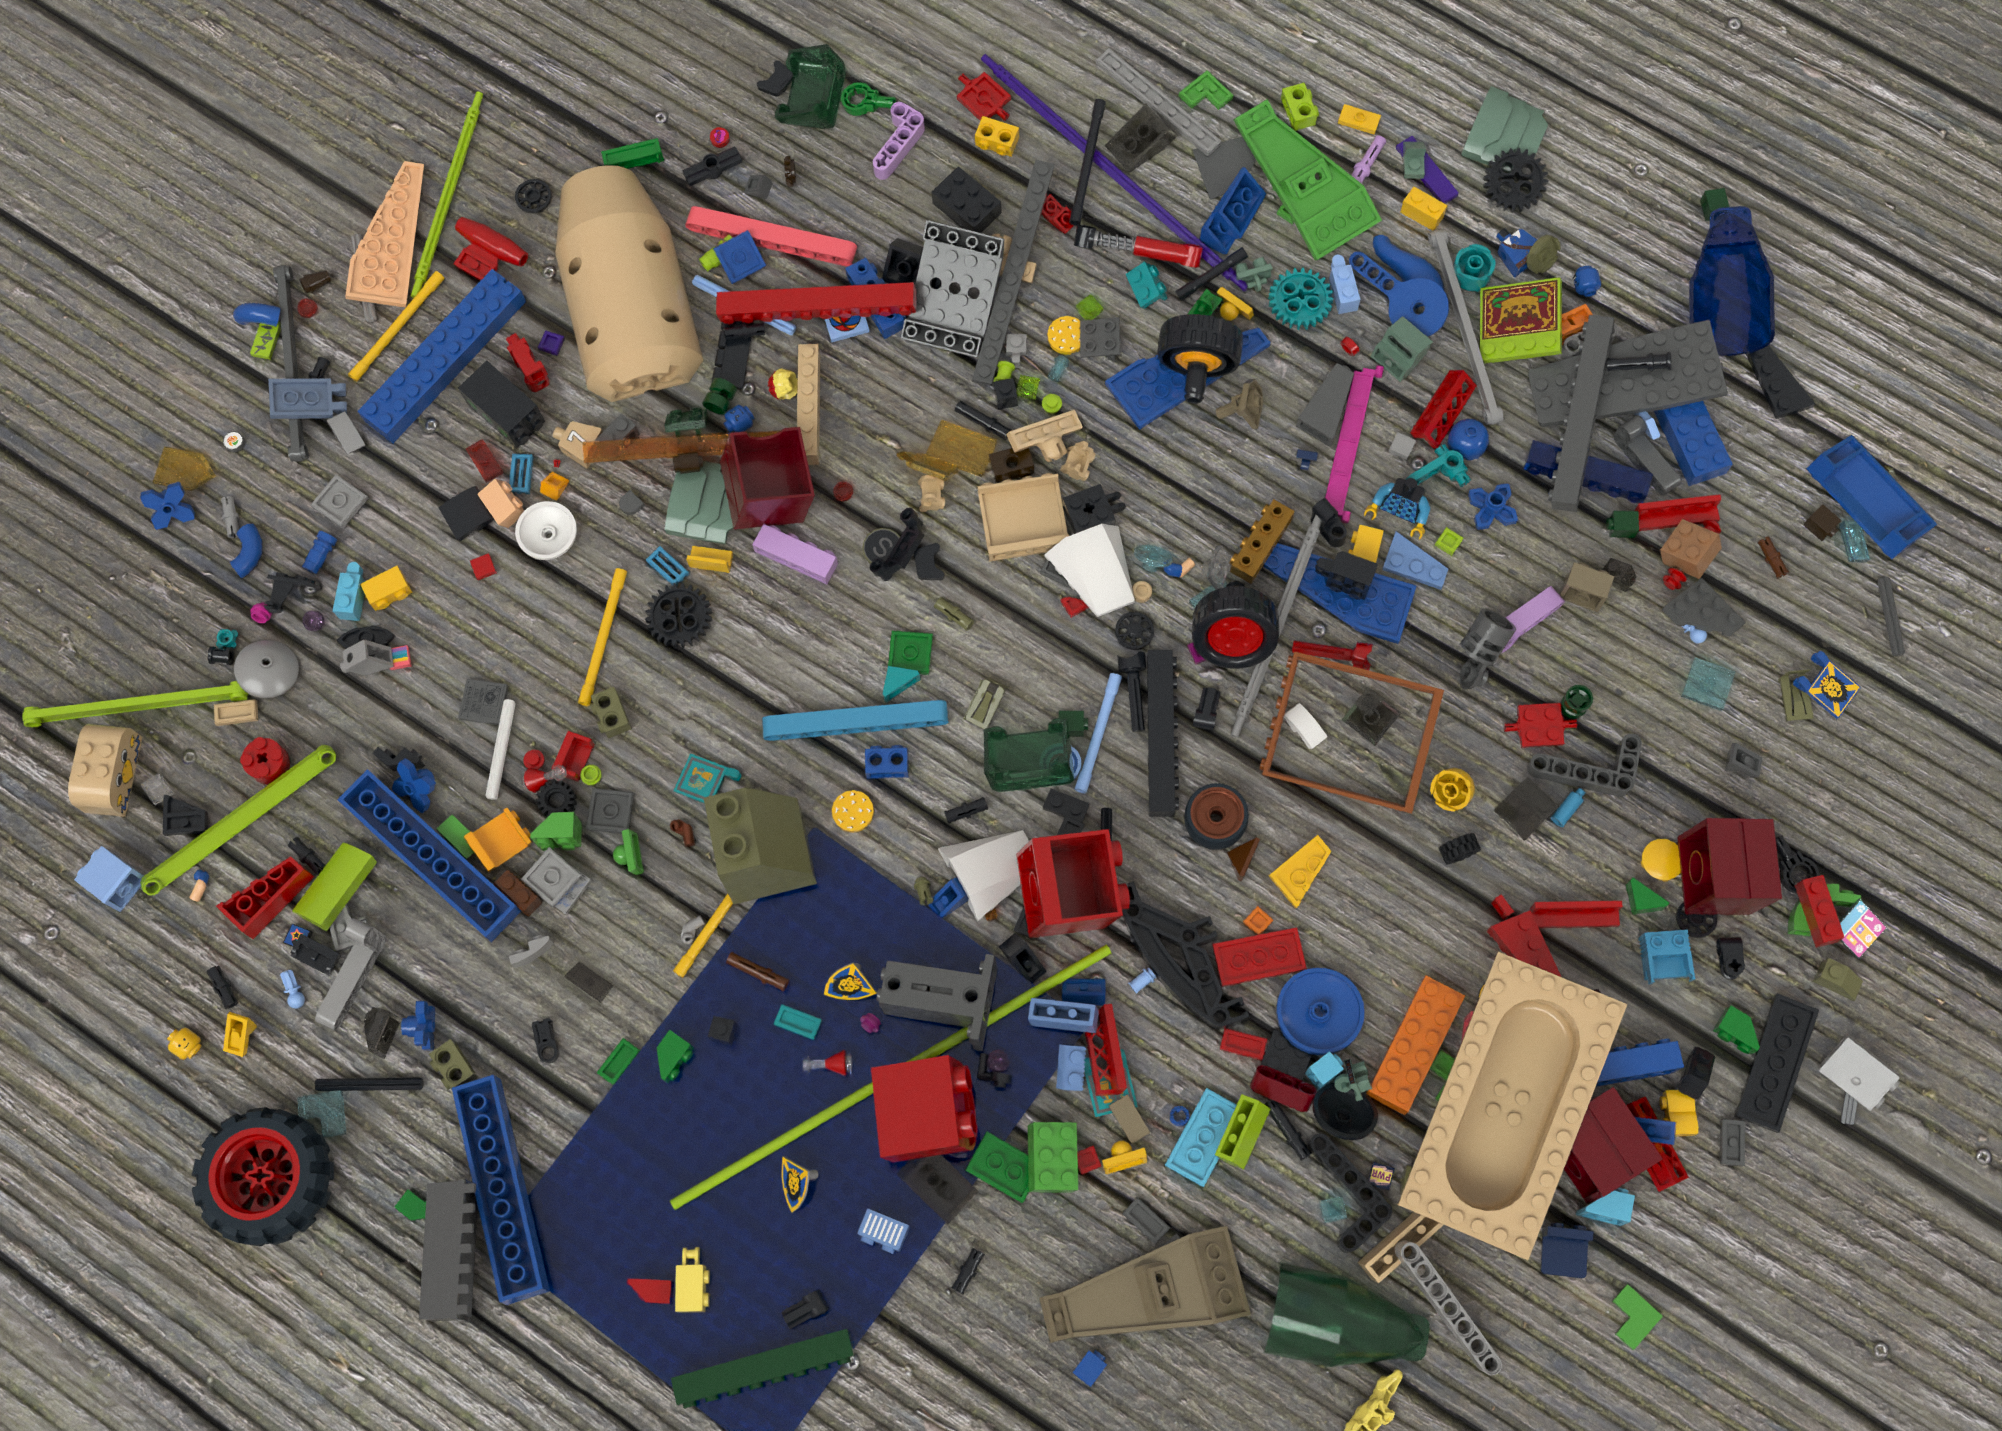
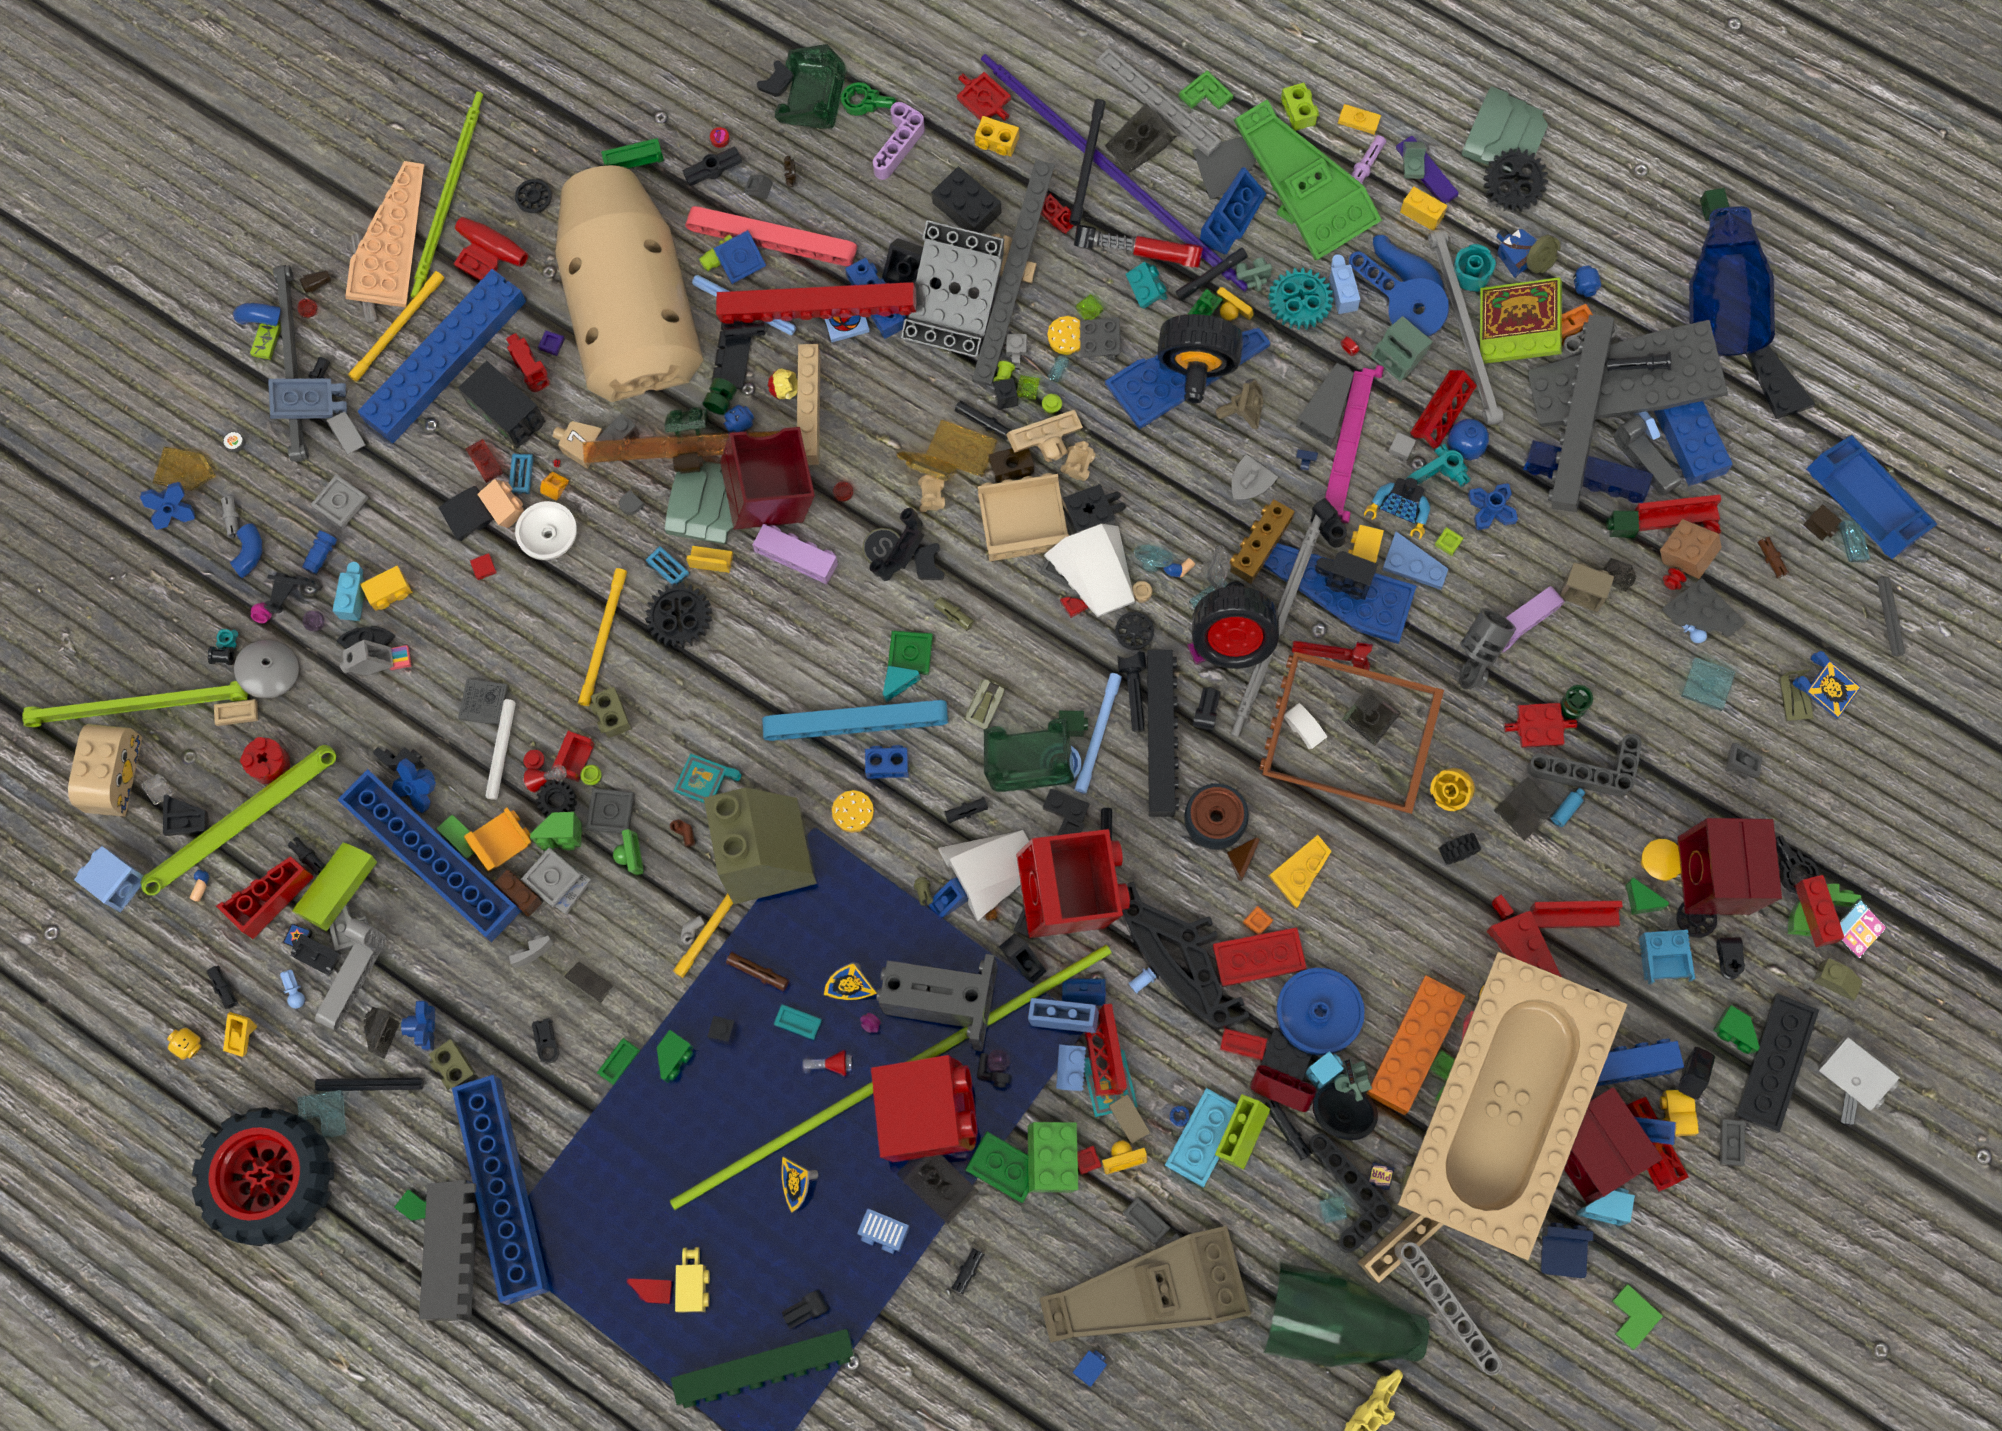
none -> light grey shield [1231,454,1278,500]

